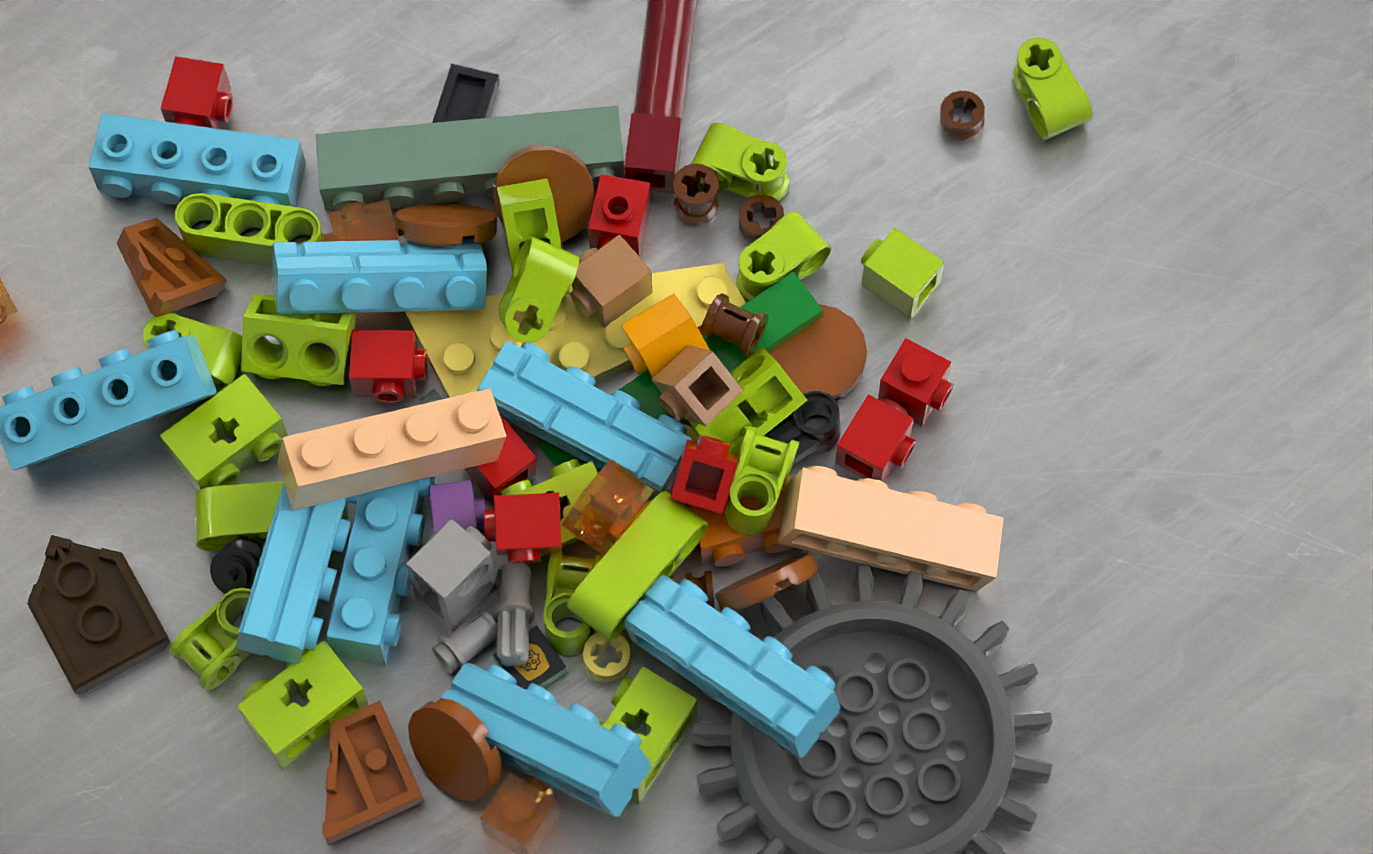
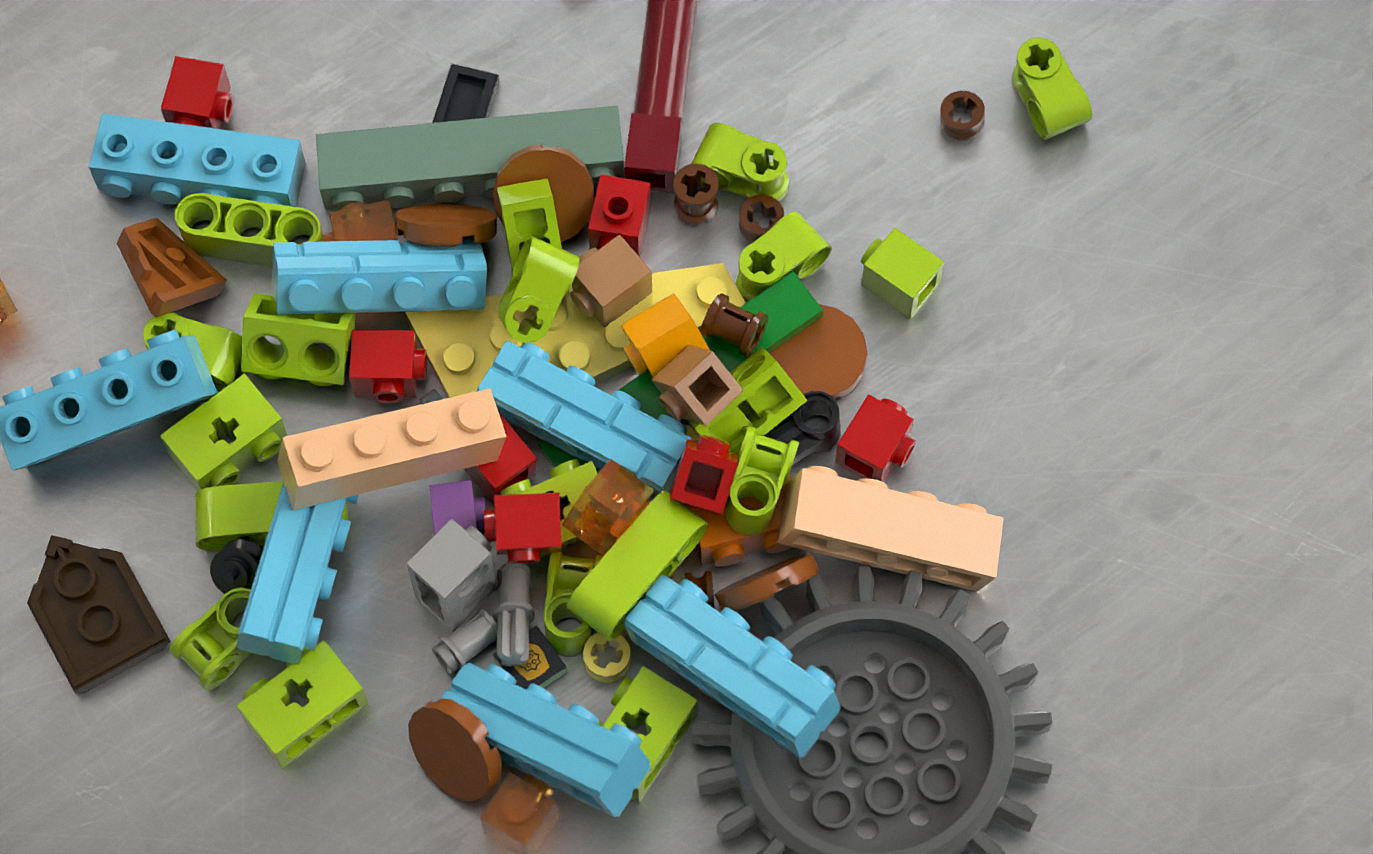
dark orange wing [322,701,424,845] -> none
medium azure brick [326,476,435,665] -> none
red brick [878,338,954,427] -> none

